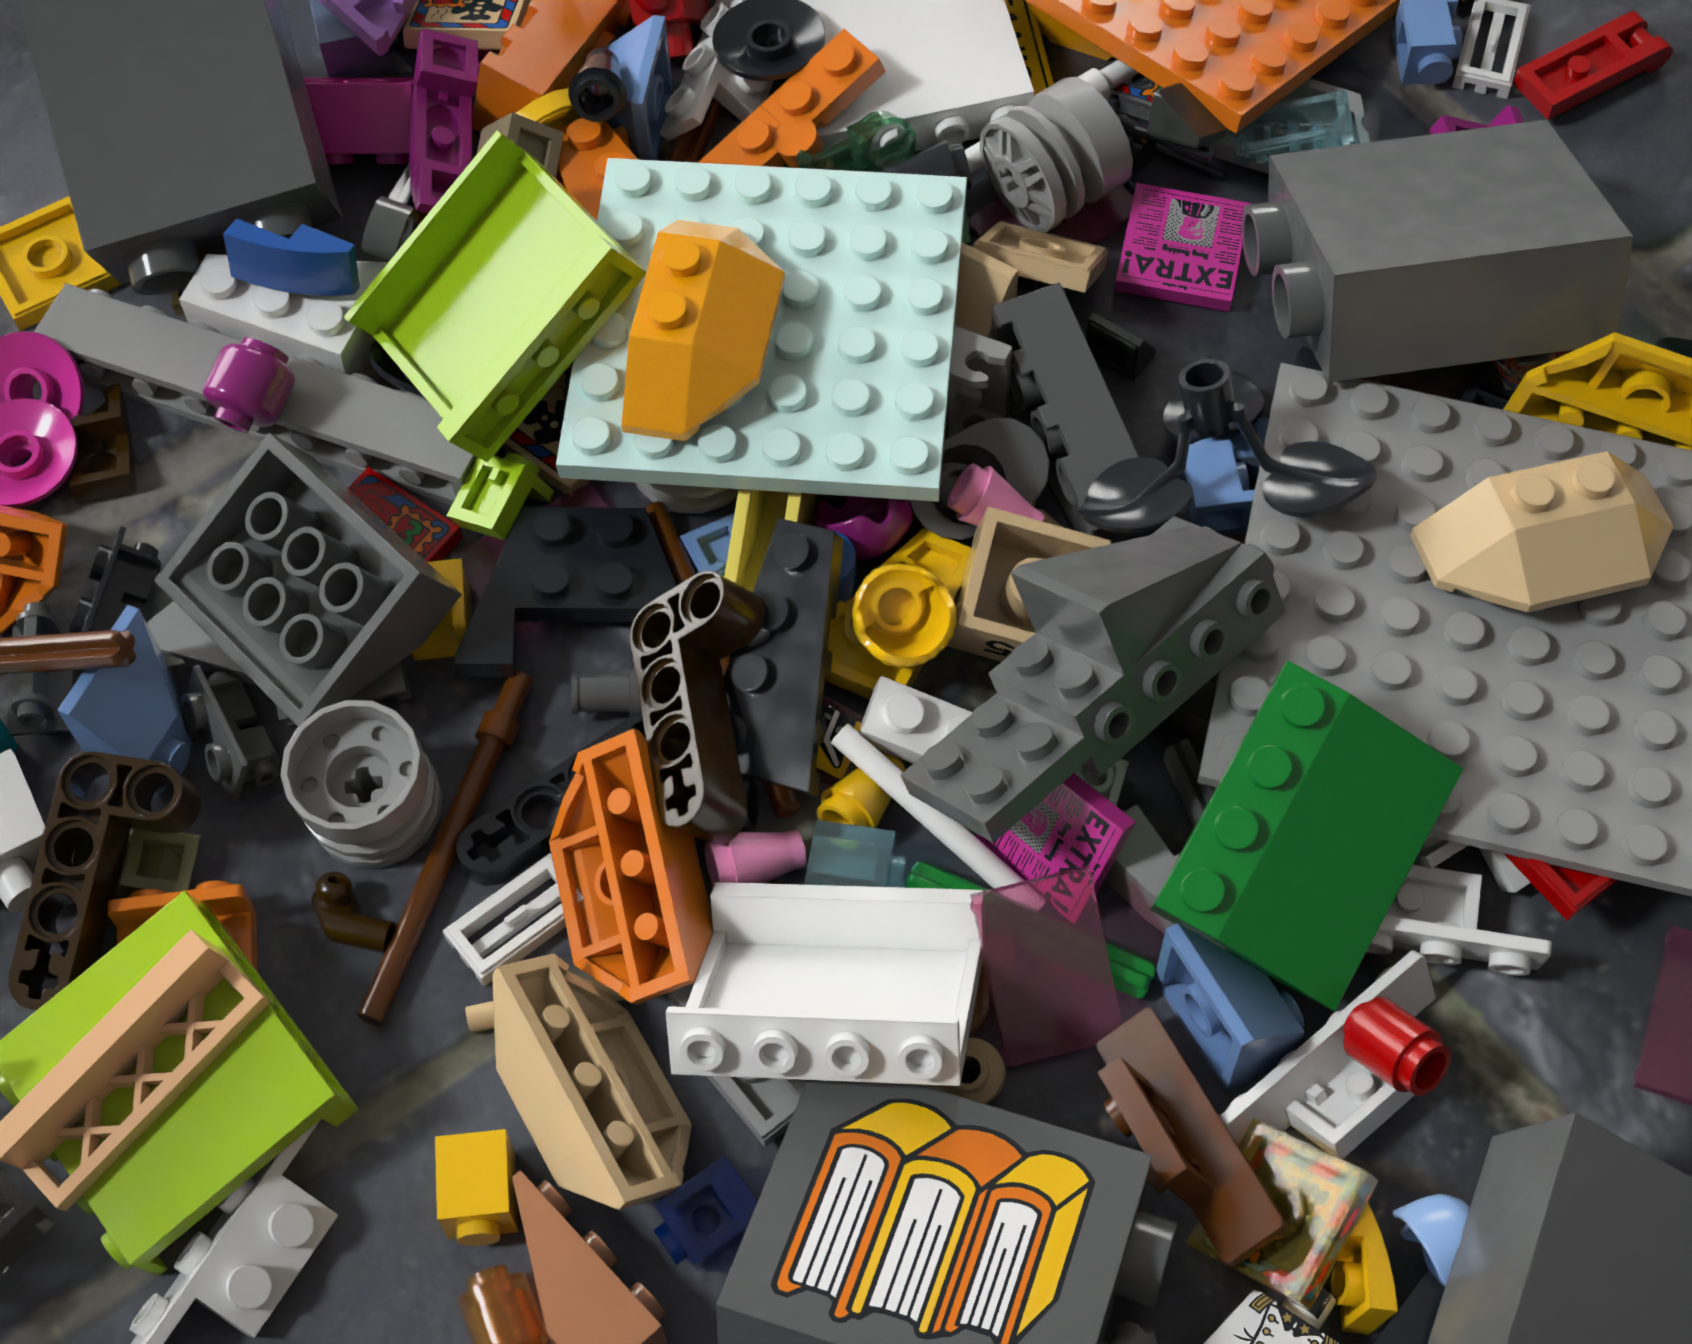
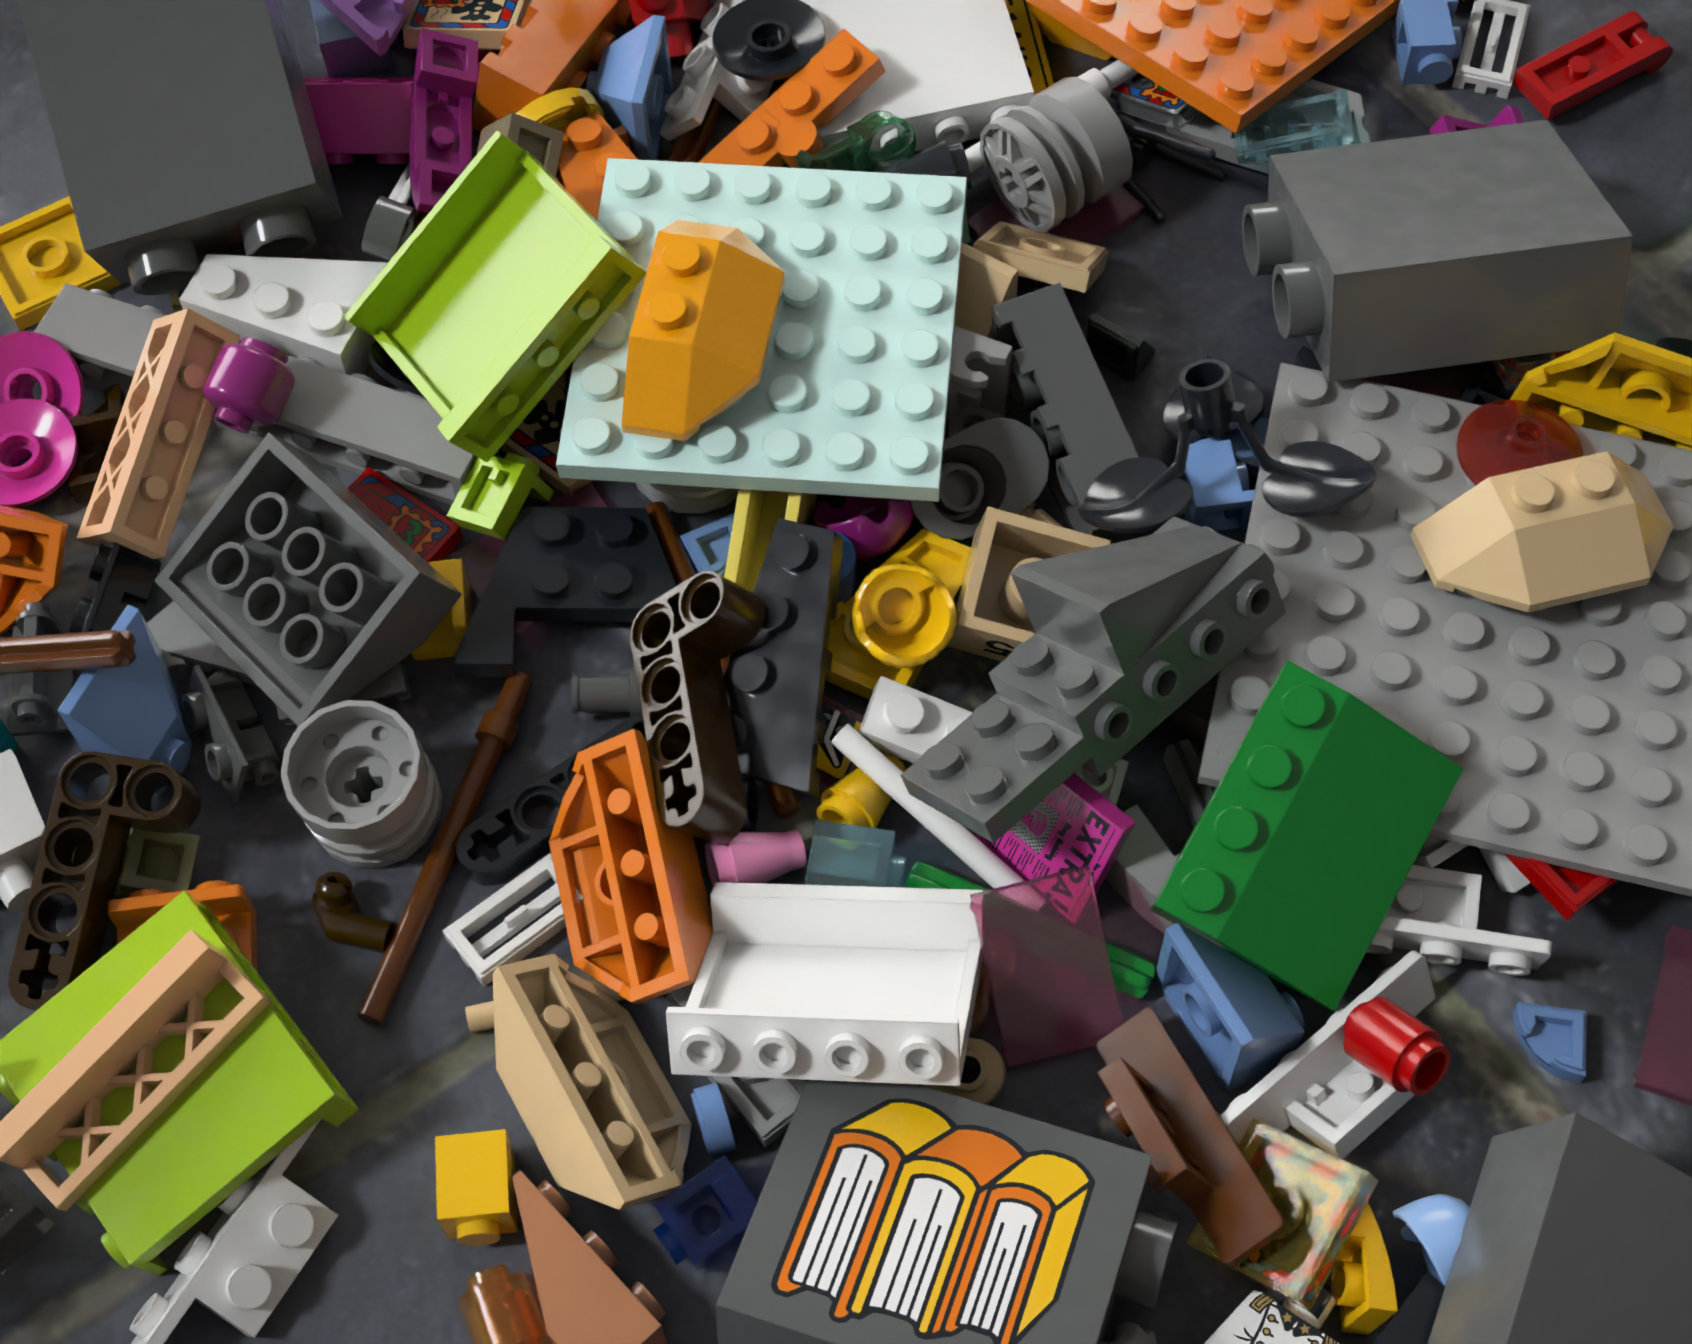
blue slope [223,218,360,296] -> none
black cone [568,48,627,122] -> none
bright pink cone [947,463,1044,527] -> none
dark pink tile [1114,183,1251,312] -> none
pearl dark grey slope [1147,83,1227,149] -> none
none -> light nougat fence [76,308,240,559]
none -> medium blue tile [690,1082,736,1157]
none -> clear red dish [1456,399,1583,485]
none -> medium blue tile [1513,1002,1587,1084]

